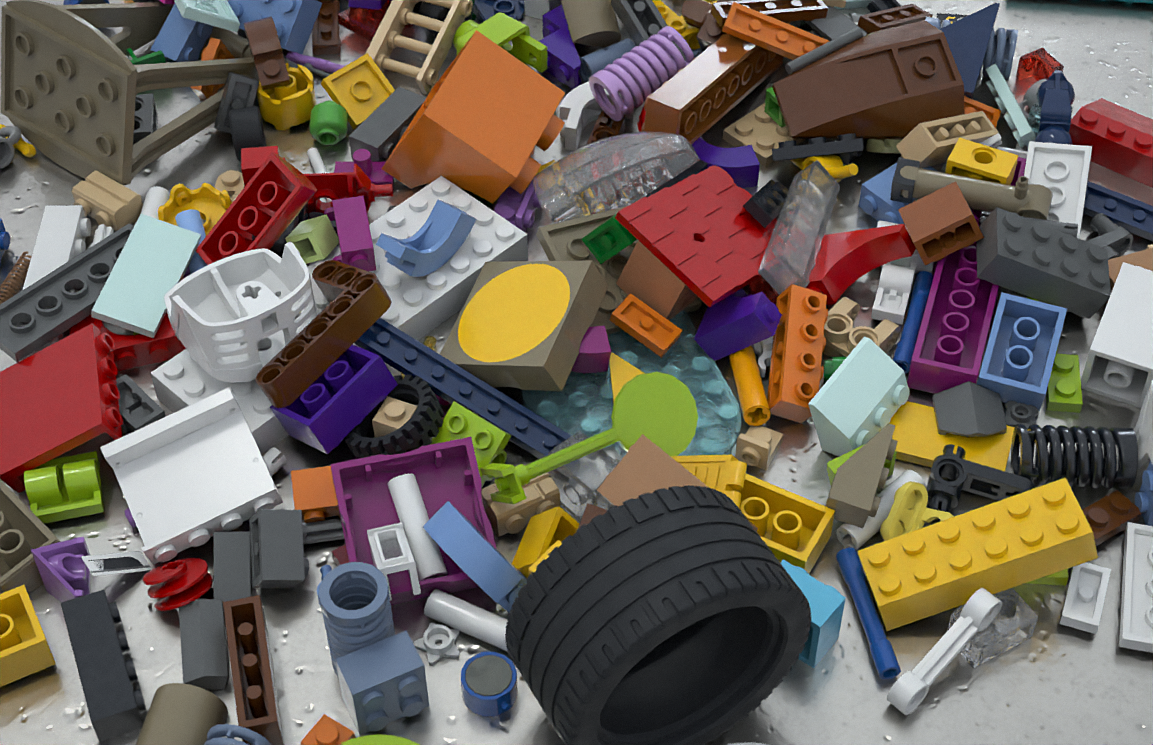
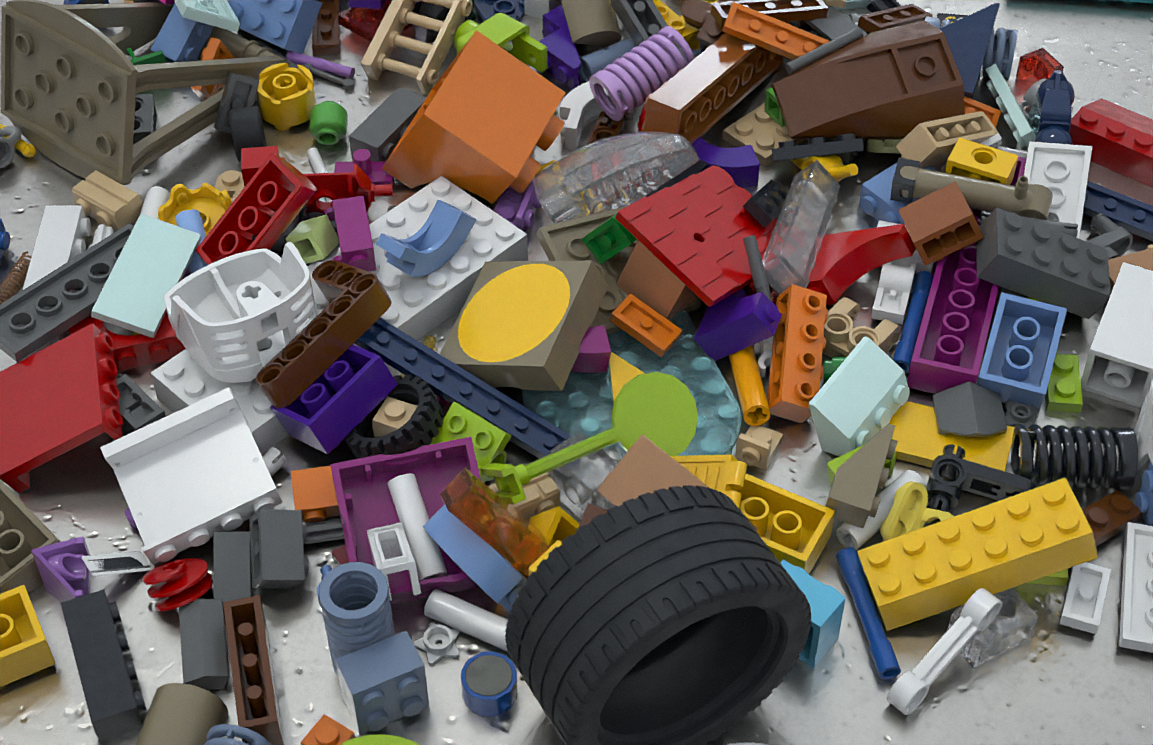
lime plate [24,451,104,524] -> none
reddish brown arch [243,16,291,91] -> none
yellow plate [320,53,395,130] -> none
none -> clear orange brick [440,468,550,575]
none -> dark grey piece [743,235,773,302]

